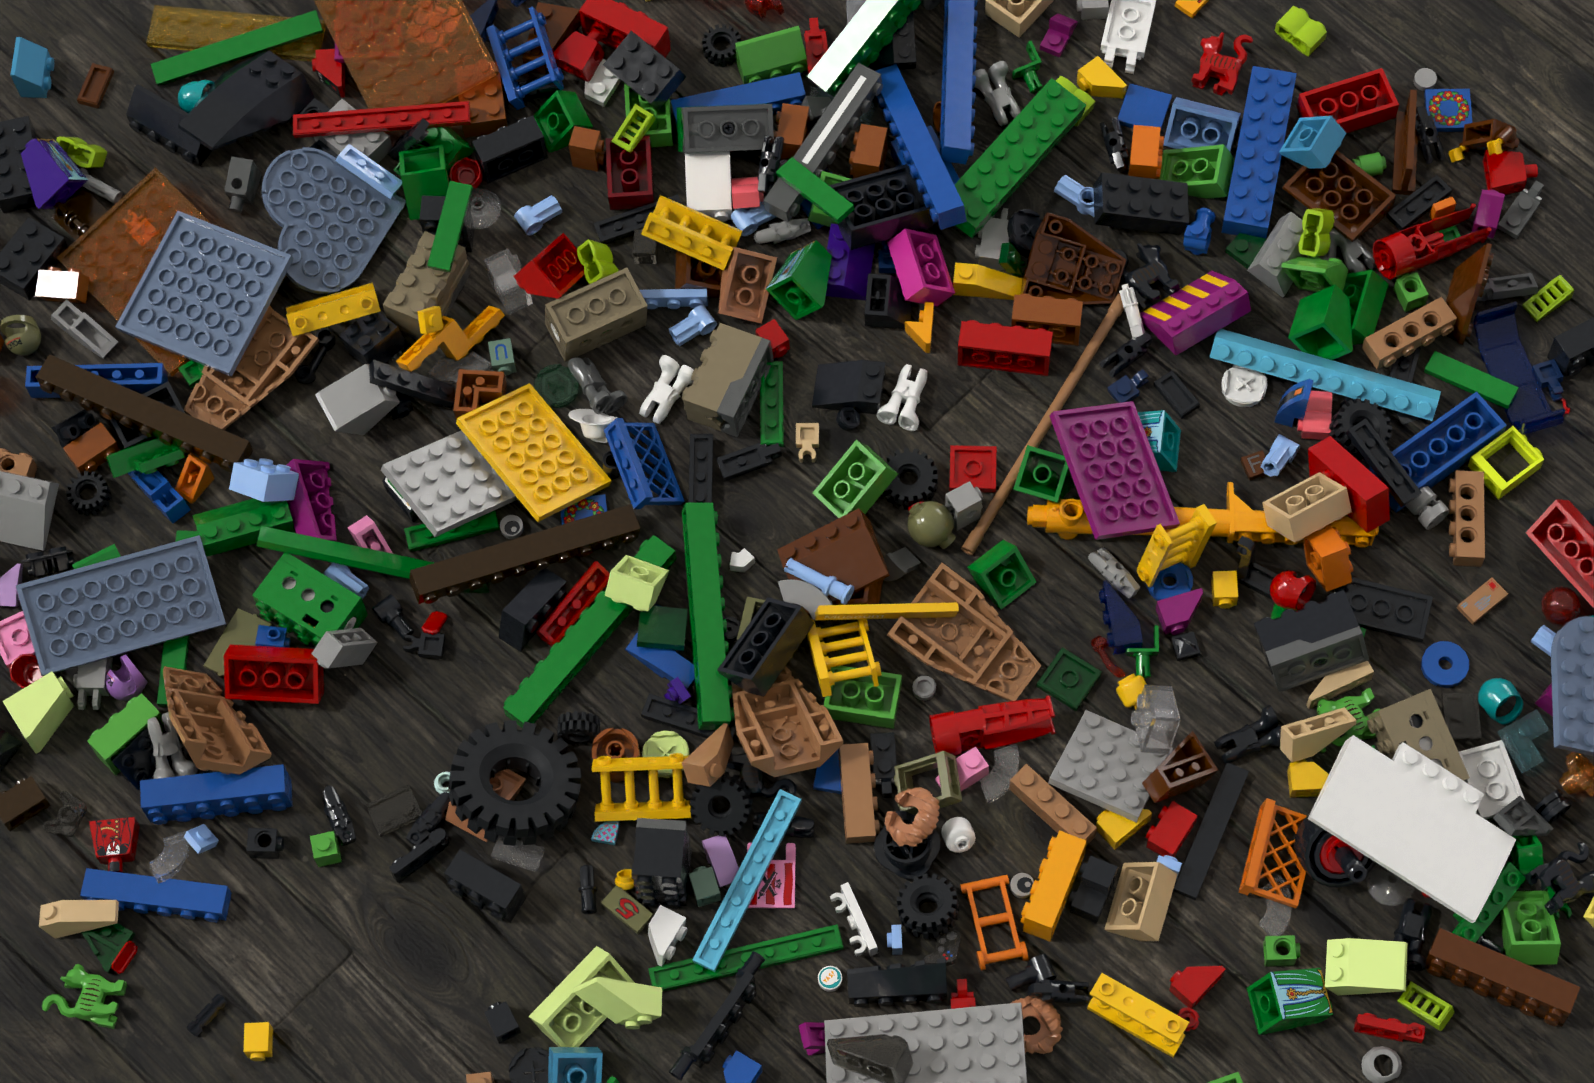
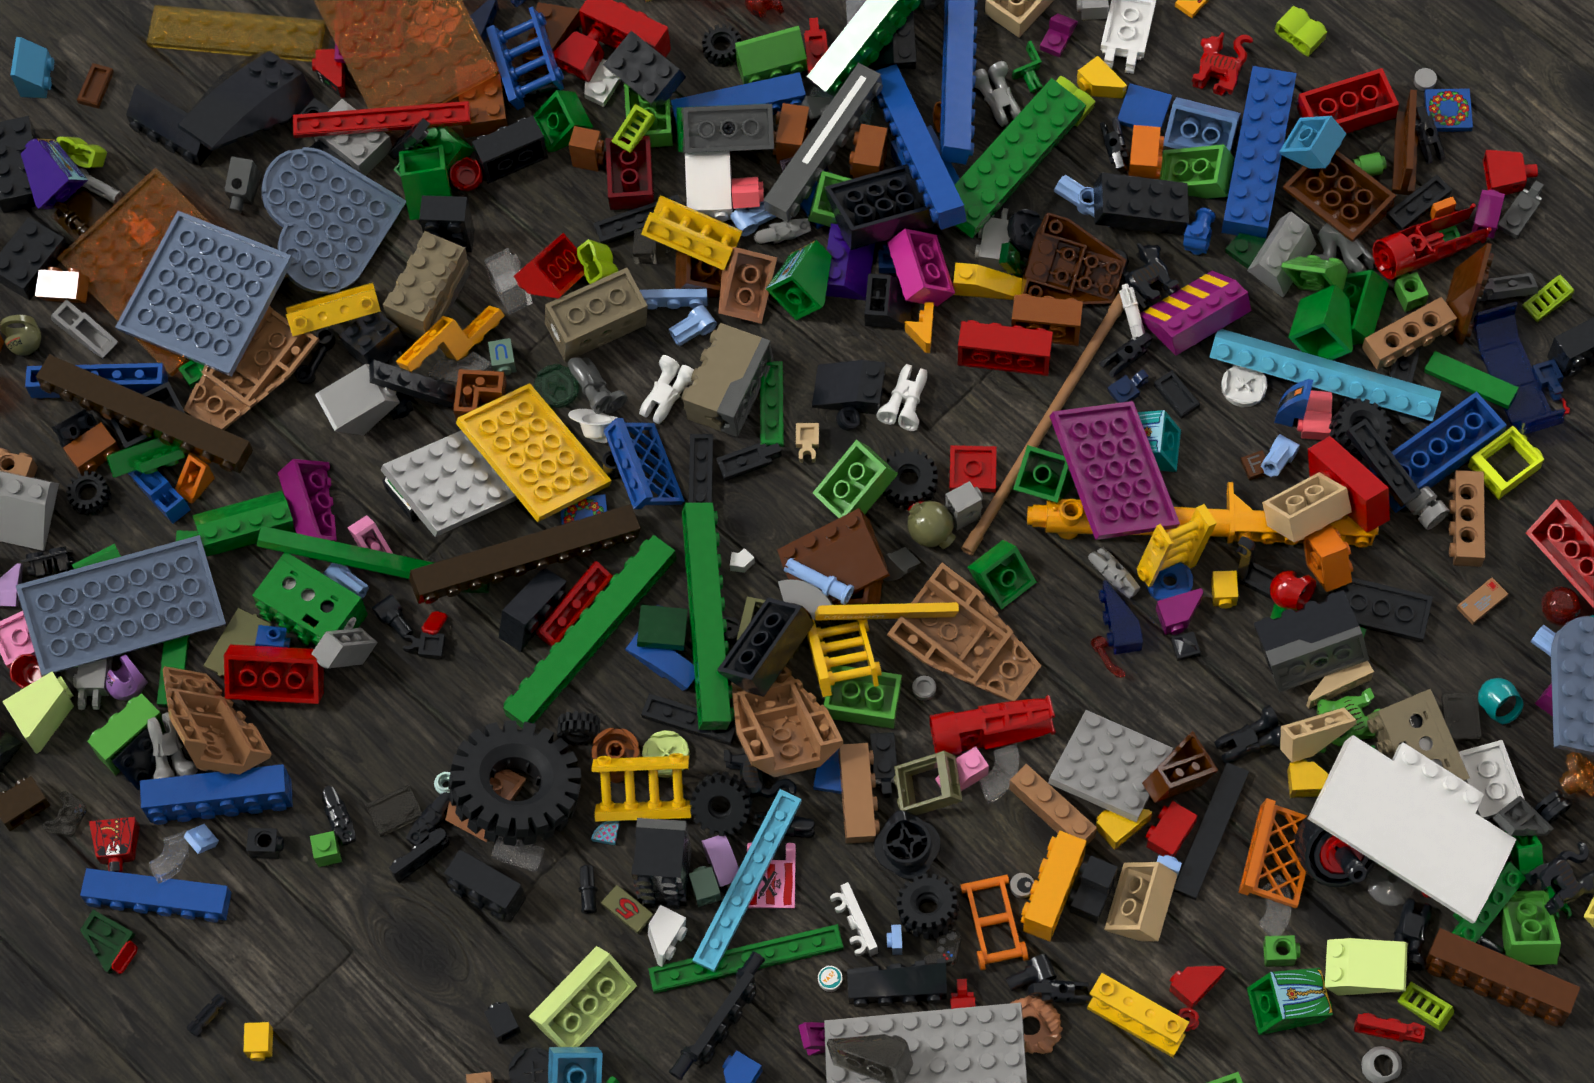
tan slope [39,900,119,939] -> none
bright green animal [42,964,127,1029] -> none
green tile [151,10,324,86] -> none
teal helmet [178,80,214,113] -> none
light blue brick [229,458,299,502] -> none
light blue plate [335,144,402,199] -> none
green tile [404,510,500,552] -> none
yellow plate [417,306,443,334] -> none
green tile [427,181,473,273] -> none
clear dish [469,188,501,229] -> none
light grey tile [500,515,524,539] -> none
light blue piece [514,195,562,235] -> none
yellowish green slope [573,977,662,1029] -> none
yellowish green slope [605,555,669,611] -> none
yellow plate [615,869,634,890] -> none
dark purple plate [664,677,691,704] -> none
medium nougat slope [682,723,734,787] -> none
red brick [755,319,790,358] -> none
black hinge [758,135,784,194] -> none
green tile [776,157,855,224] -> none
nougat piece [884,787,940,847] -> none
white head [941,817,976,853] -> none
dark green tile [1036,647,1102,711] -> none
yellow head [1116,673,1151,710] -> none
green bracket [1126,625,1159,678] -> none
clear brick [1131,685,1181,754] -> none
lime brick [1299,208,1334,257] -> none
blue tile [1421,641,1469,688] -> none
reddish brown torso [1449,119,1519,163] -> none
clear light blue plate [1497,709,1549,773] -> none

